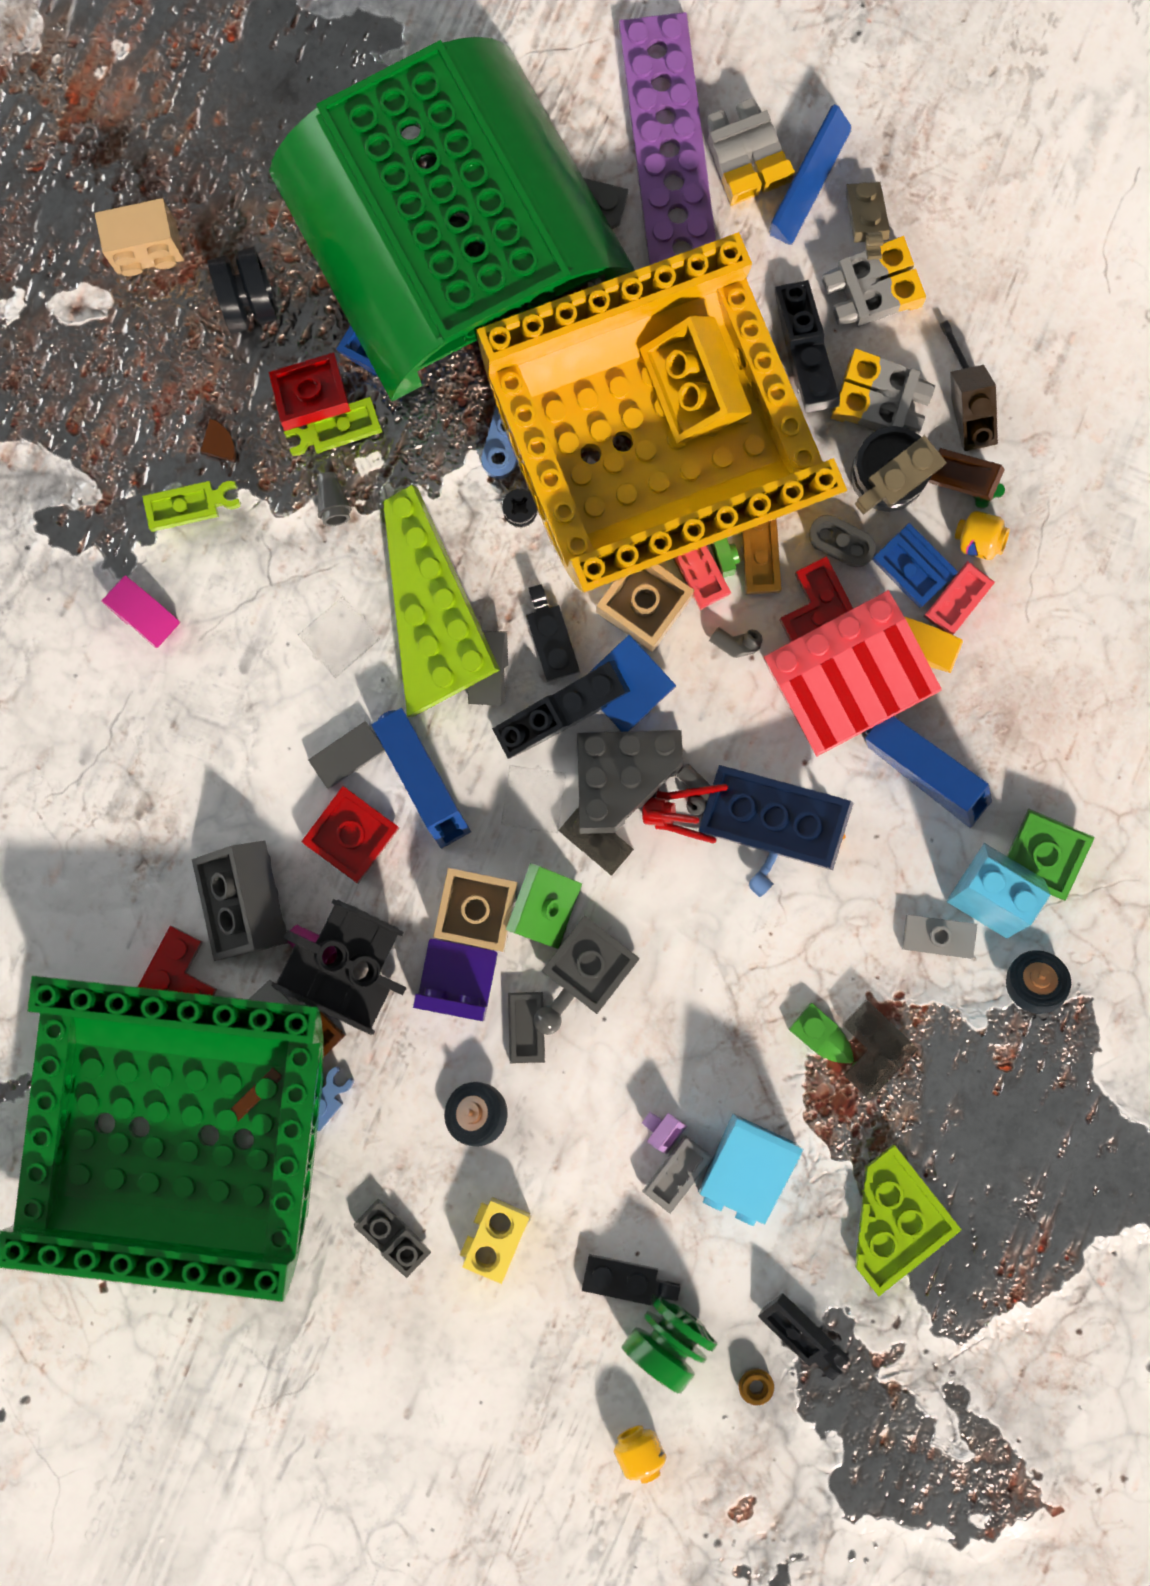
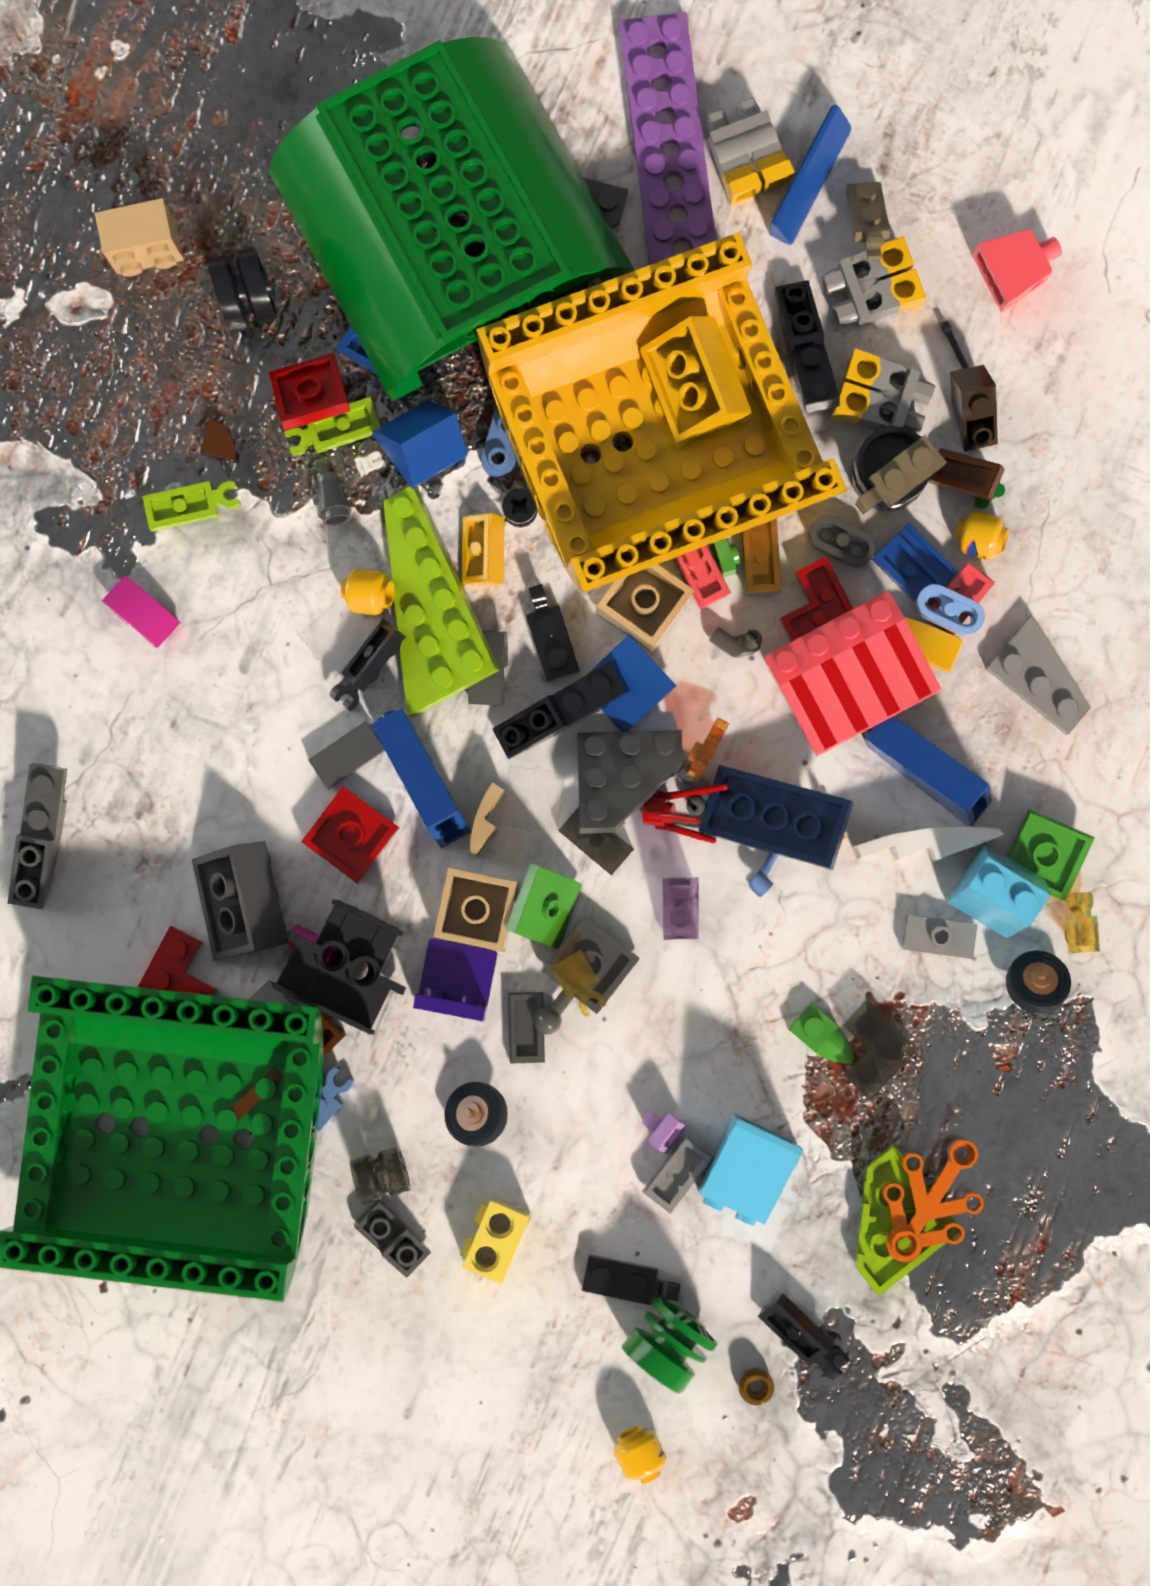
none -> dark grey slope [7,763,68,909]
none -> black plate [330,618,406,711]
none -> yellow head [340,568,395,616]
none -> clear smoke wheel [350,1146,411,1205]
none -> blue slope [372,400,468,489]
none -> yellow slope [461,513,505,585]
none -> tan slope [470,782,505,857]
none -> clear yellow plate [550,950,606,1017]
none -> clear purple slope [661,877,699,940]
none -> clear orange plate [687,717,730,781]
none -> white slope [853,826,1003,861]
none -> orange plant [881,1139,984,1262]
none -> light blue plate [916,584,985,636]
none -> coral torso [972,229,1062,312]
none -> light grey wing [986,615,1091,735]
none -> clear yellow plate [1065,892,1100,953]

